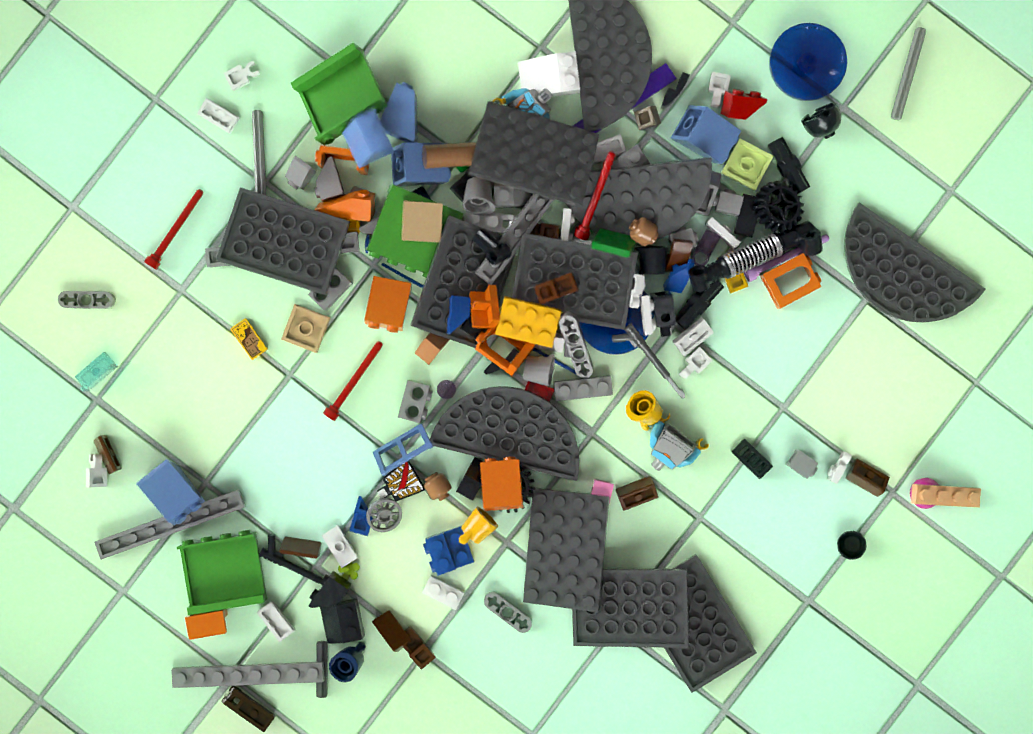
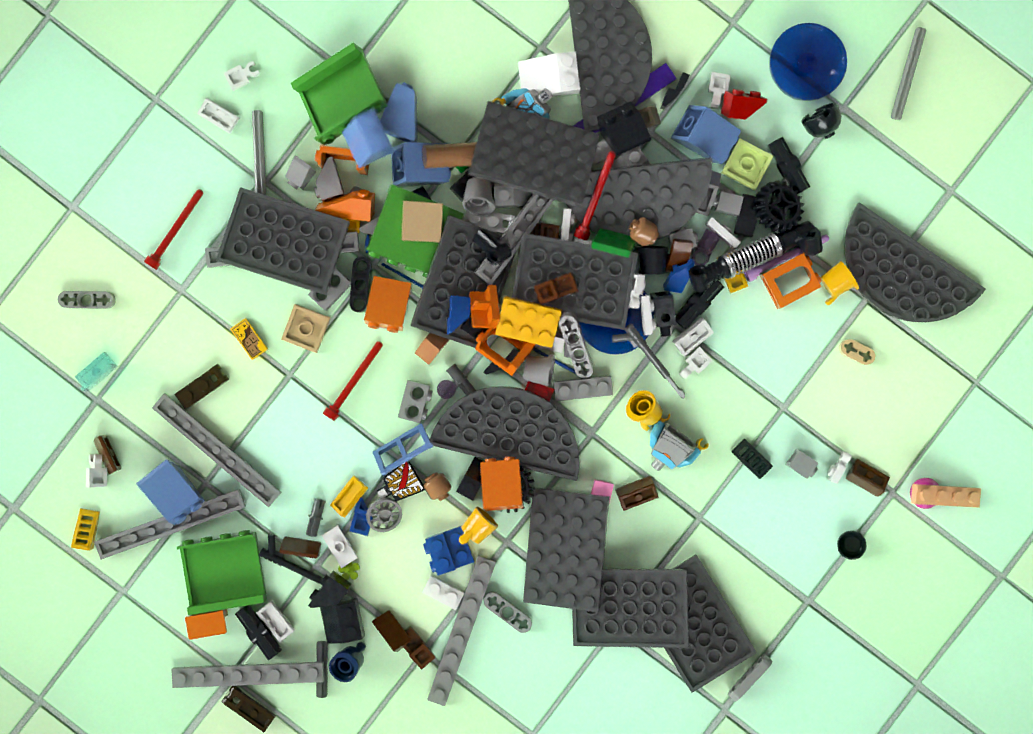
none -> yellow slope [71,508,100,551]
none -> light grey plate [152,393,282,507]
none -> dark brown plate [174,364,229,410]
none -> black piece [235,605,282,661]
none -> dark grey axle [306,498,326,537]
none -> yellow tile [330,475,368,518]
none -> black beam [349,257,372,313]
none -> light grey plate [427,555,496,706]
none -> dark grey axle [446,363,476,395]
none -> black slope [597,101,651,156]
none -> light grey beam [728,654,773,702]
none -> yellow hat [820,261,859,306]
none -> tan beam [839,339,876,365]

